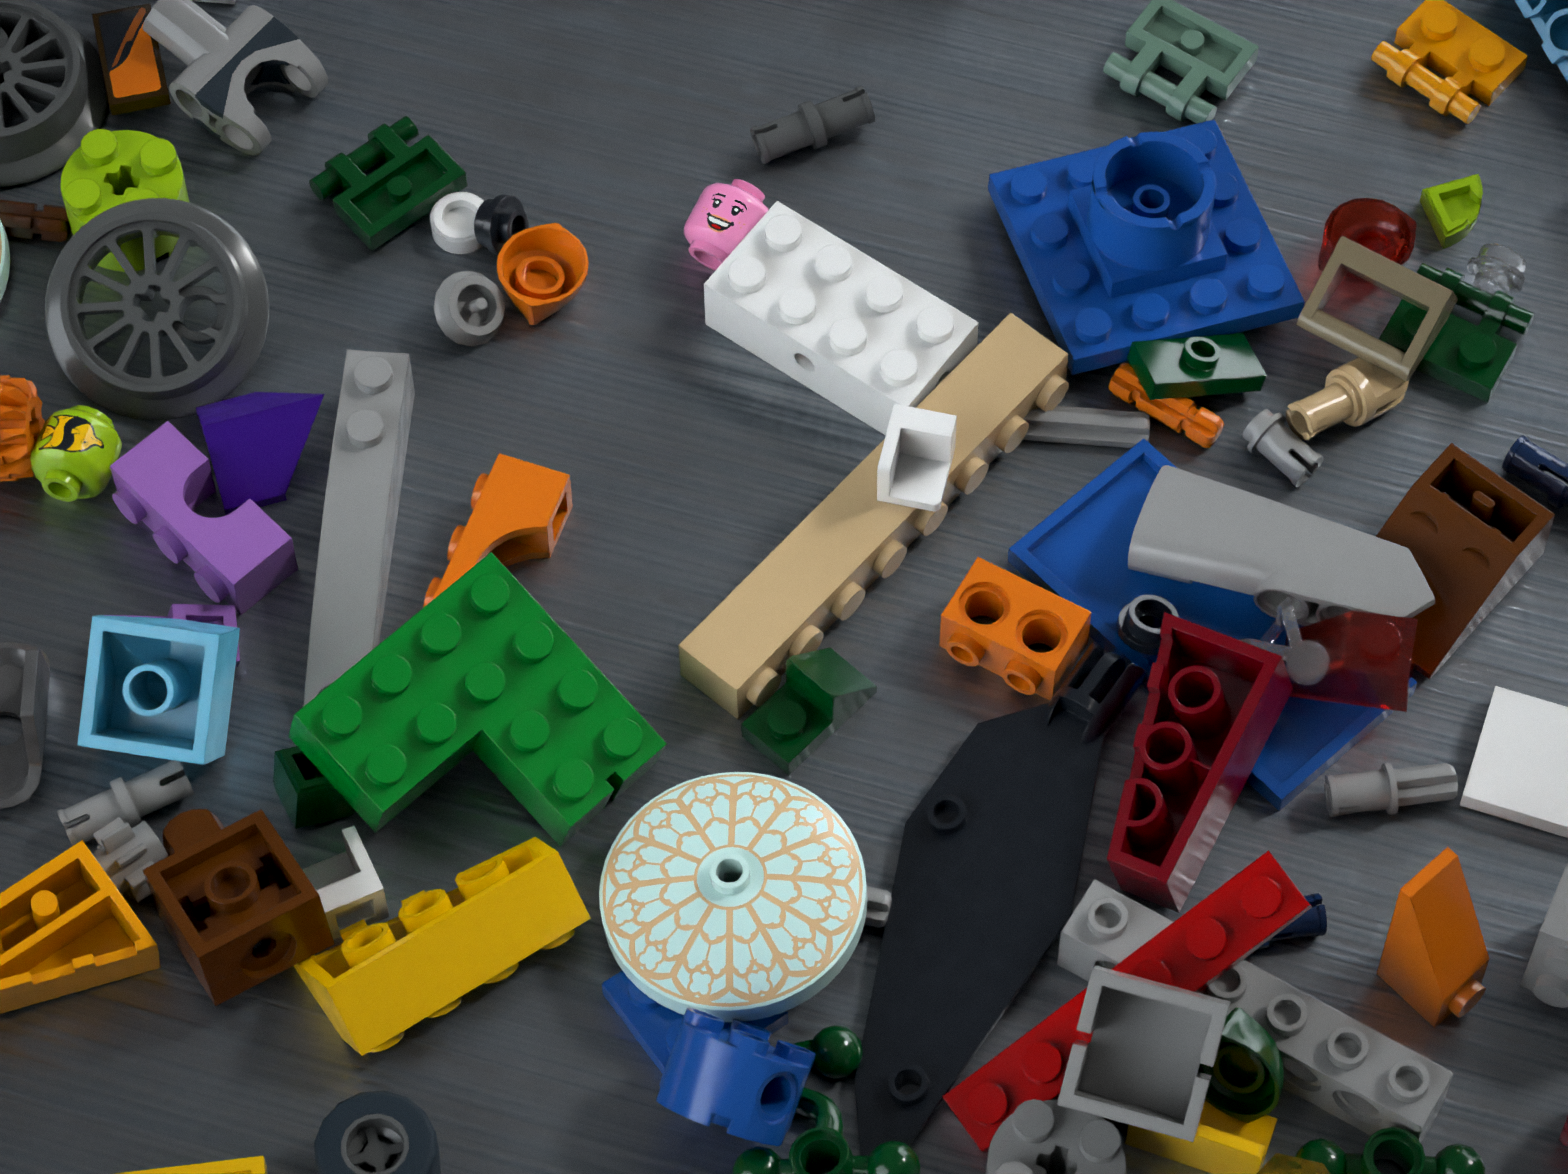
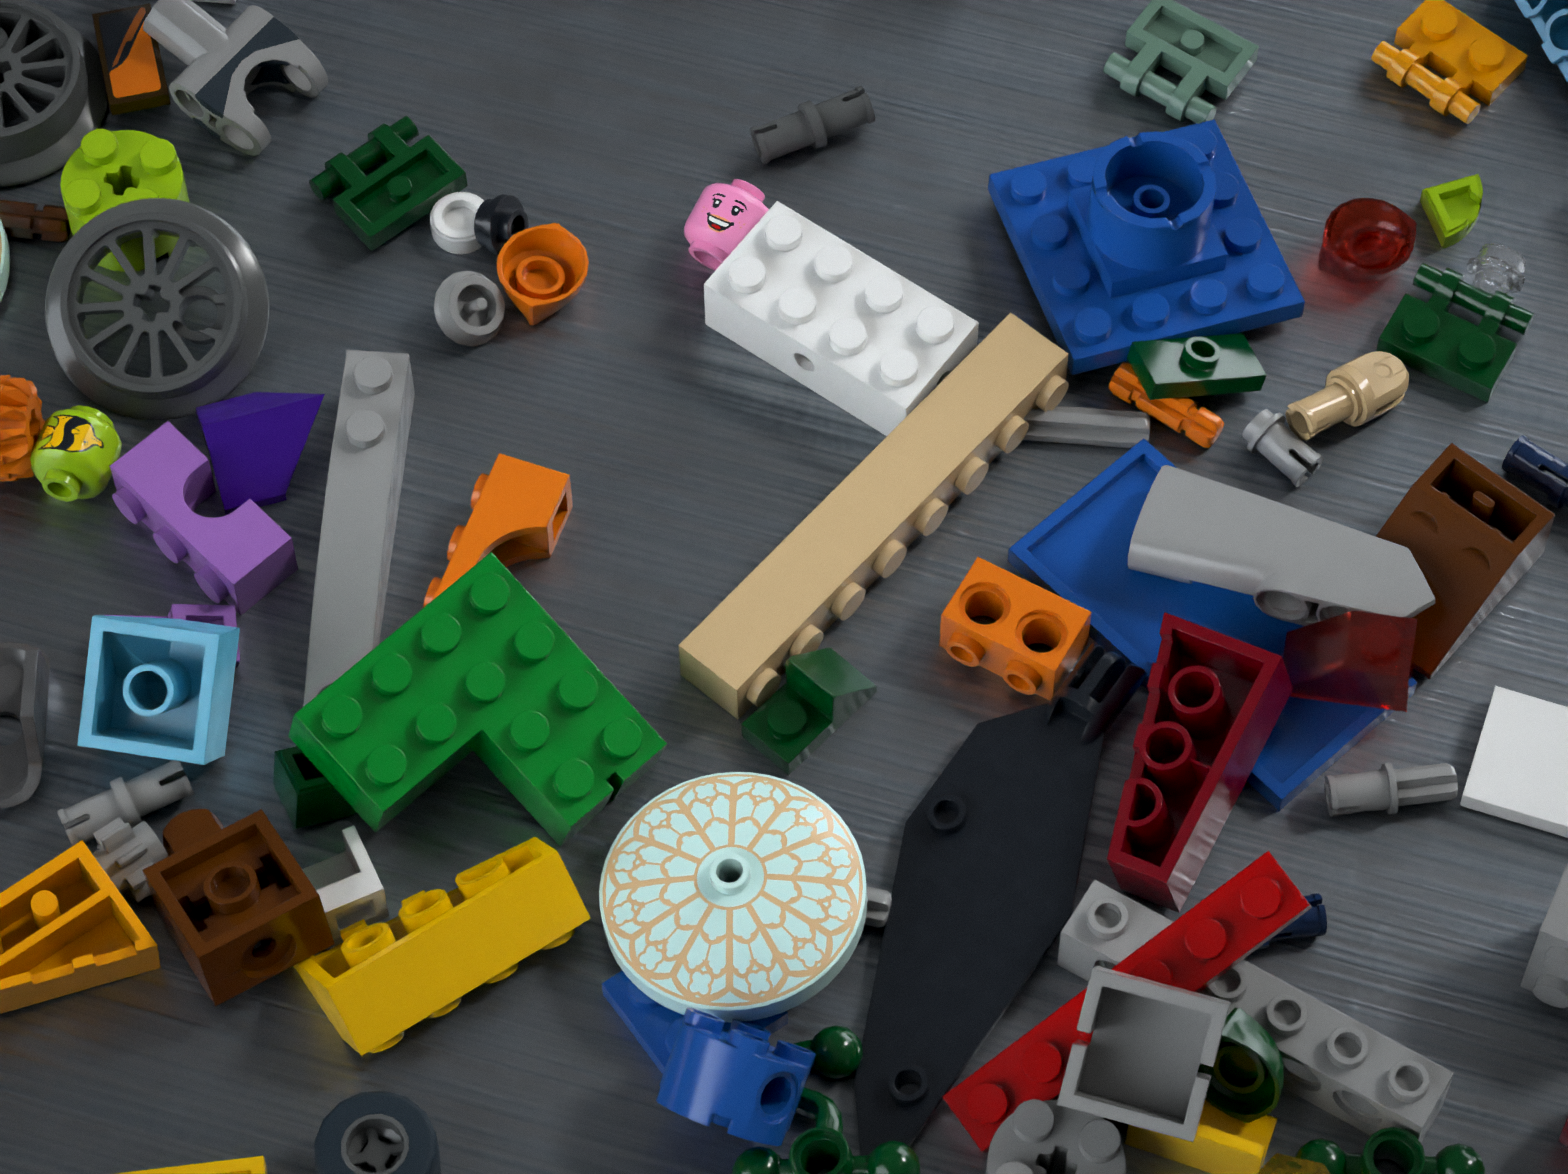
white panel [877,404,957,512] -> none
black plate [1116,595,1179,655] -> none
clear piece [1240,596,1329,685] -> none
dark tan tile [1296,236,1458,381] -> none
orange slope [1376,847,1490,1028] -> none

